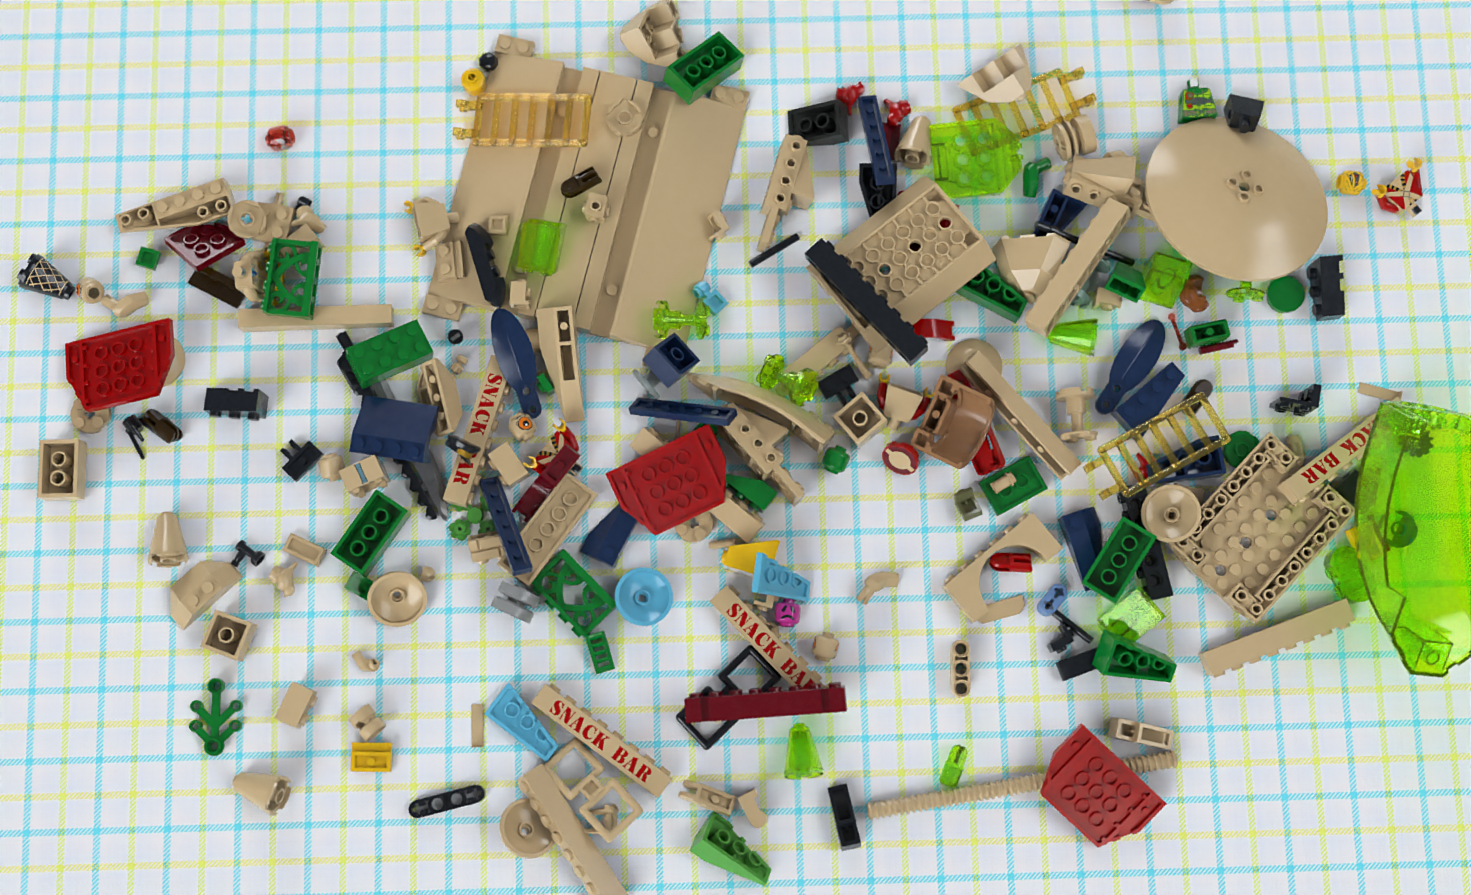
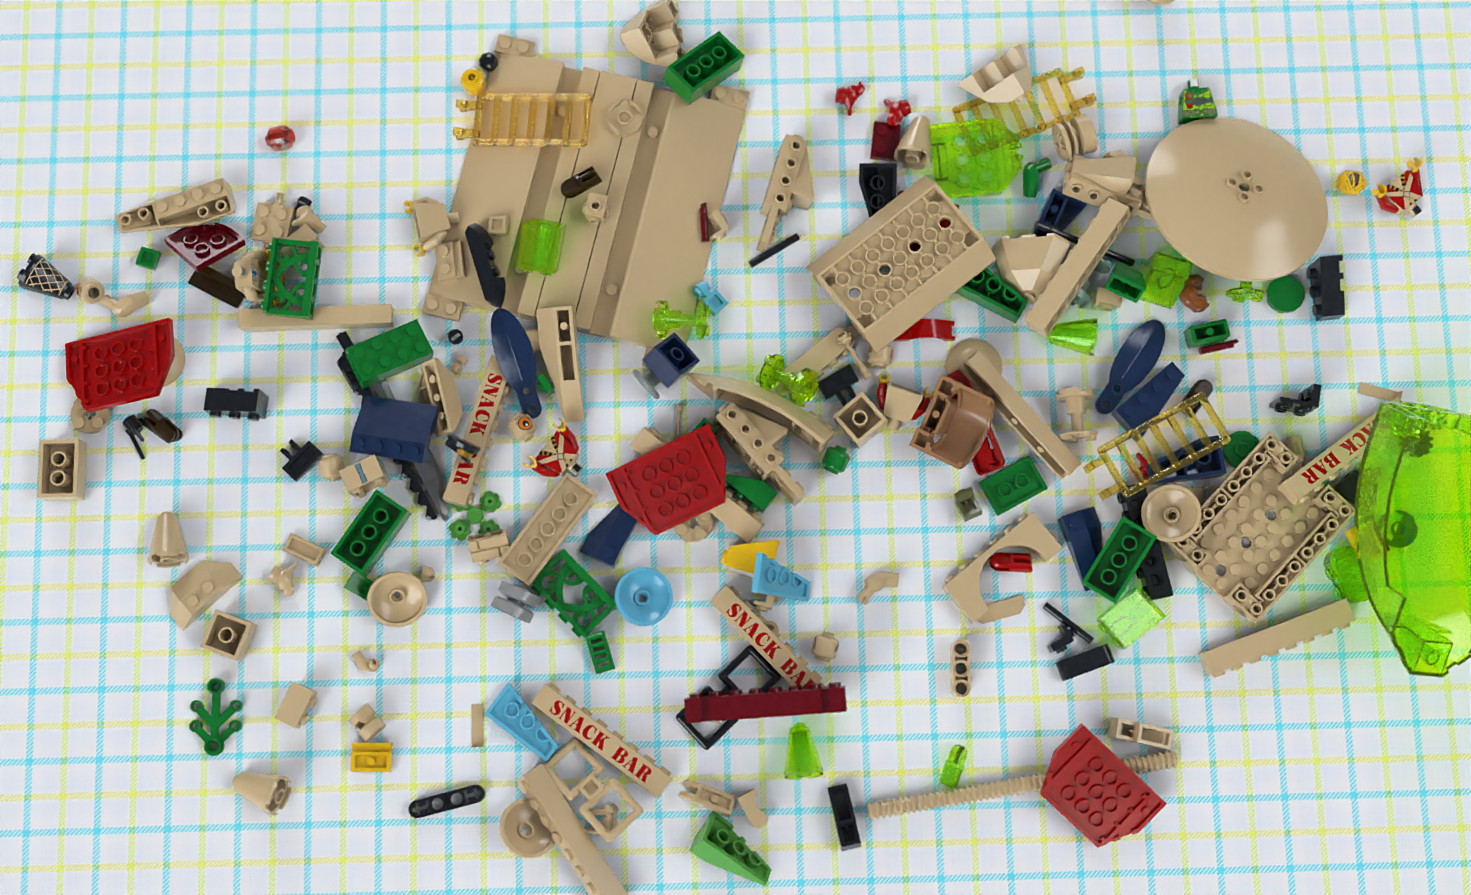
tan plate [227,200,266,239] -> none
black piece [231,540,265,567] -> none
dark blue plate [480,476,533,576] -> none
tan brick [487,441,530,488] -> none
tan brick [509,279,531,309] -> none
dark red piece [511,443,581,523] -> none
dark blue plate [628,397,738,426] -> none
tan piece [708,537,736,549] -> none
dark pink head [774,599,801,627] -> none
pearl dark grey slope [788,99,849,146] -> none
black brick [805,238,928,366] -> none
dark blue plate [857,95,895,185] -> none
tile [882,441,920,475] -> none
tan pin [990,472,1016,494] -> none
medium blue beam [1037,584,1067,617] -> none
green wedge [1092,629,1177,683] -> none
clear red hinge [1168,313,1187,351] -> none
black torso [1223,94,1264,134] -> none
none -> dark red wheel [700,203,709,242]

